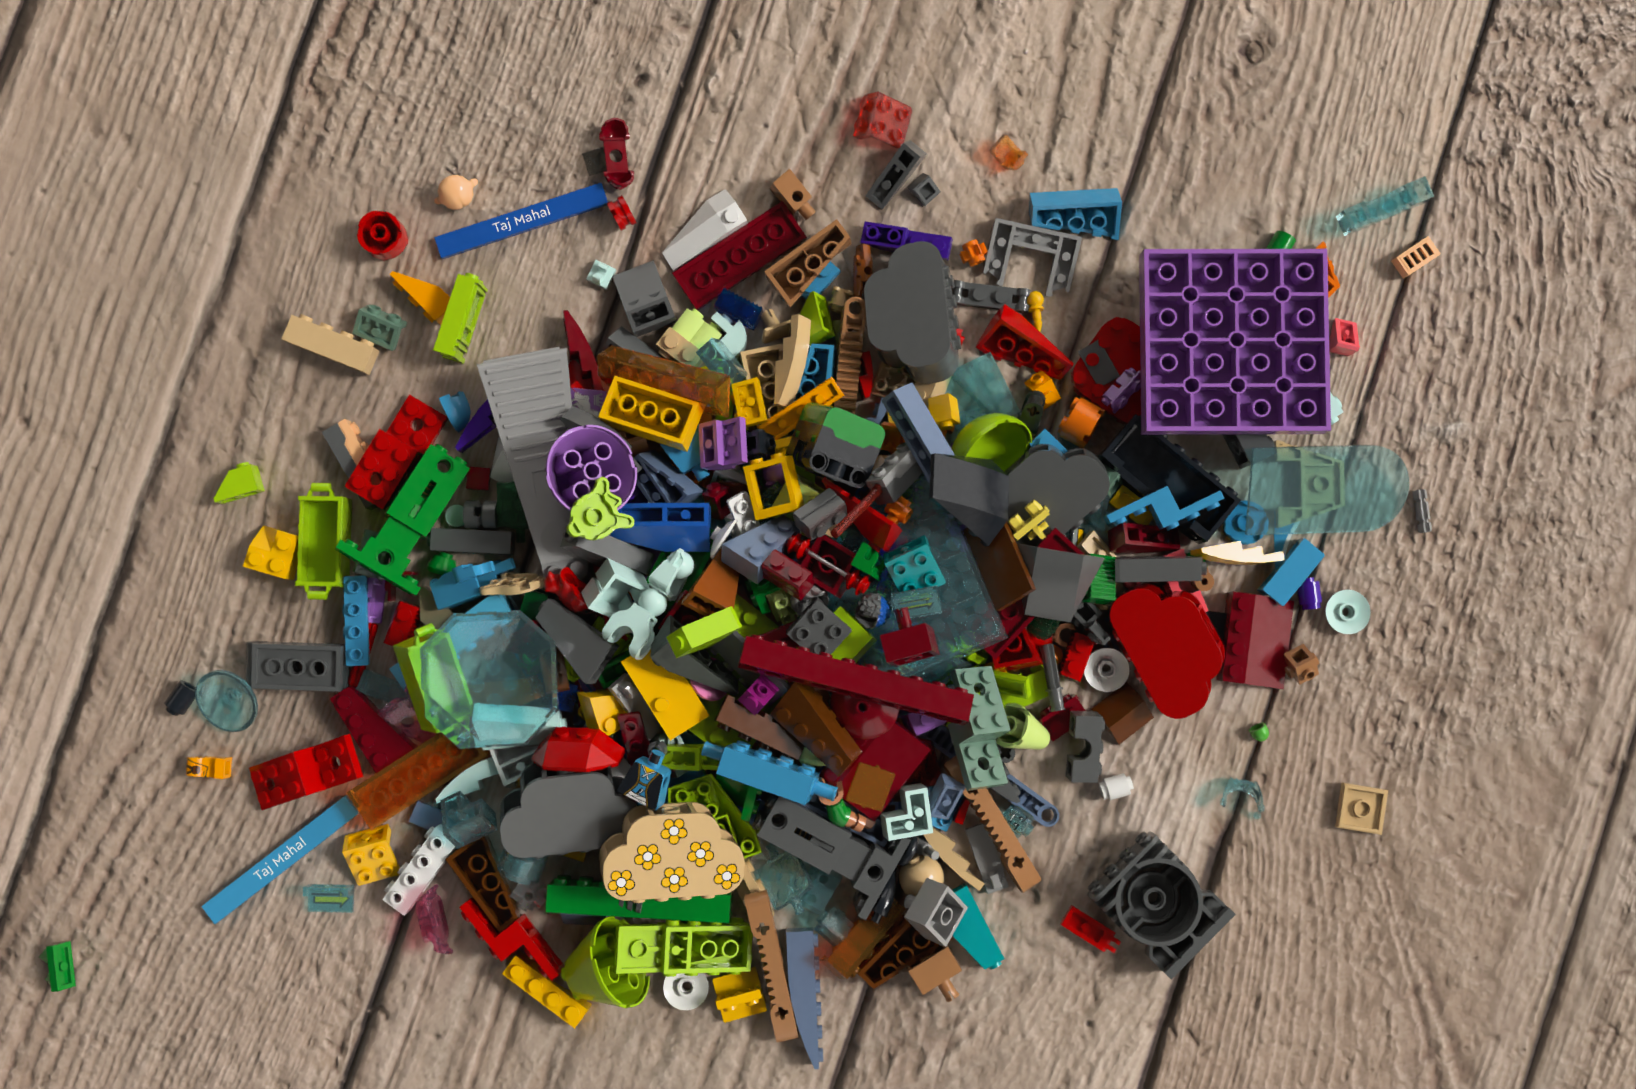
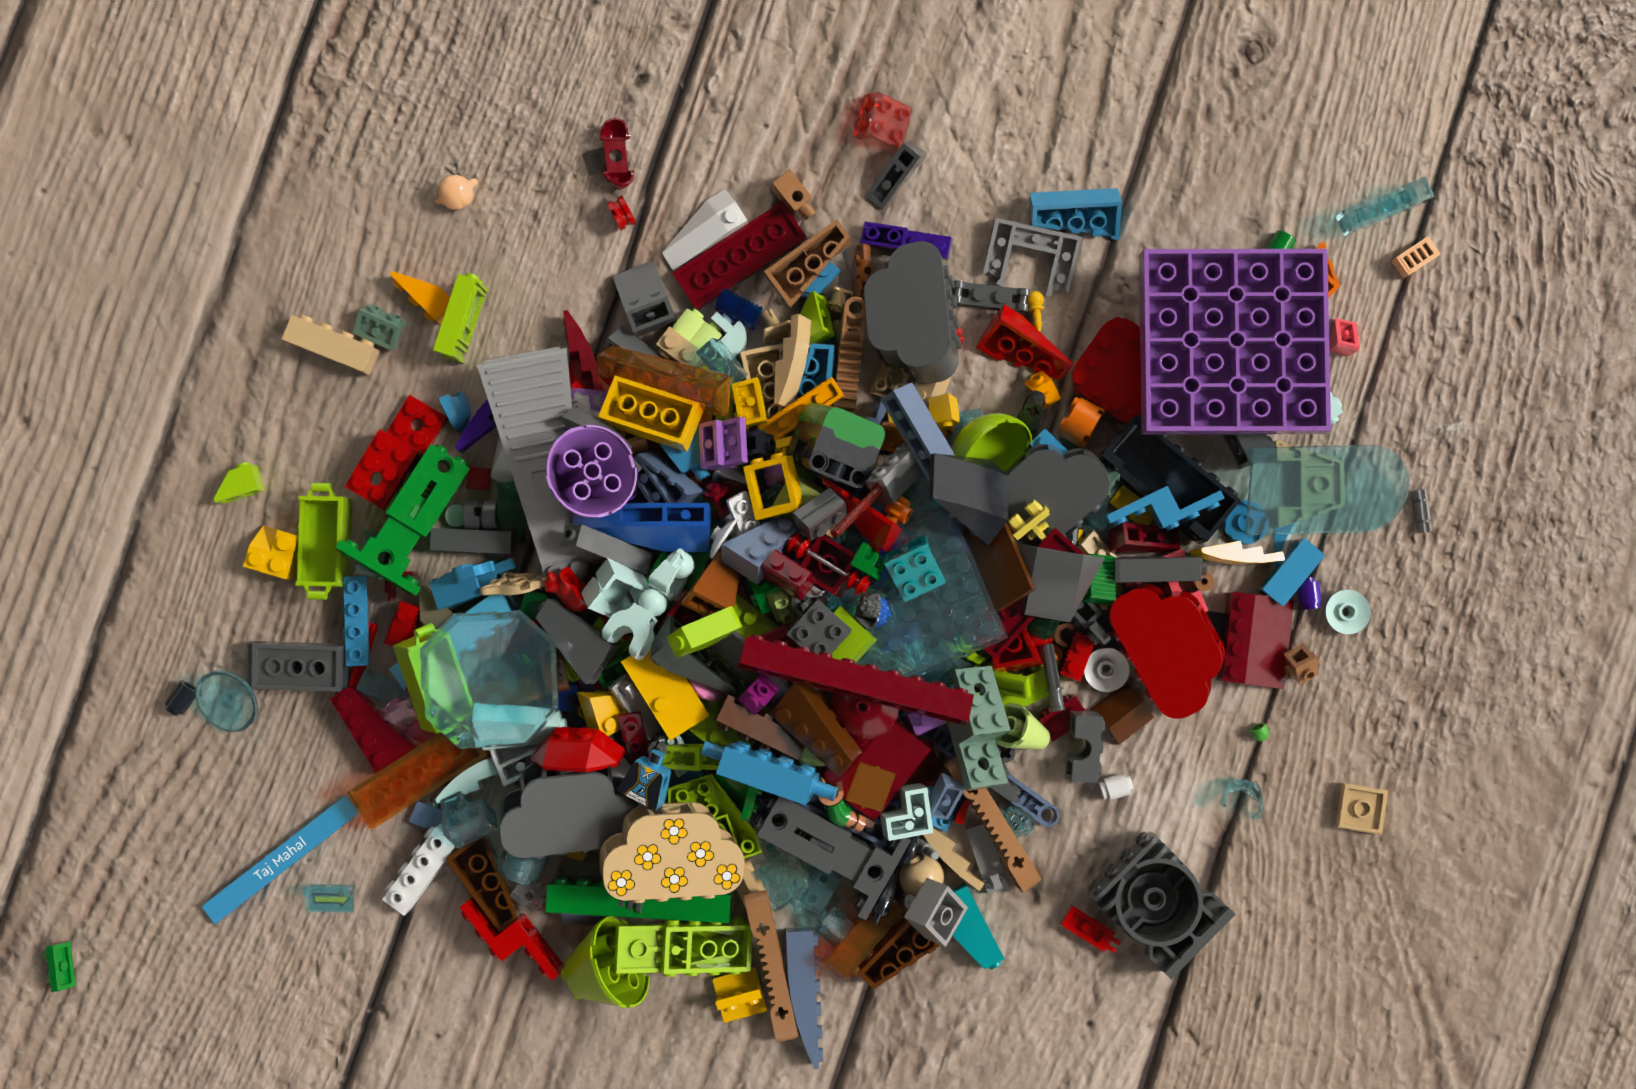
light orange leg [186,756,232,779] -> none
red bracket [249,734,364,810] -> none
piece [322,419,394,510] -> none
yellow bracket [342,824,400,886] -> none
red brick [357,210,408,261] -> none
medium lavender hinge [367,577,386,624] -> none
clear pink piece [416,884,453,954] -> none
green cone [427,551,456,575] -> none
blue tile [434,182,608,259] -> none
yellow arch [502,951,592,1029] -> none
lime tile [566,477,634,541] -> none
light aqua tile [586,260,617,290] -> none
white dish [663,973,709,1010] -> none
red slope [858,351,873,401] -> none
dark red brick [880,607,940,667] -> none
clear light blue panel [891,585,943,618] -> none
dark grey slope [907,173,941,206] -> none
medium nougat brick [907,944,962,1002] -> none
clear light blue wedge [951,352,1020,417] -> none
orange gear [959,239,988,267] -> none
clear orange bracket [989,135,1028,170] -> none
dark grey sticker [1078,340,1120,386] -> none
medium lavender hinge [1101,368,1141,414] -> none

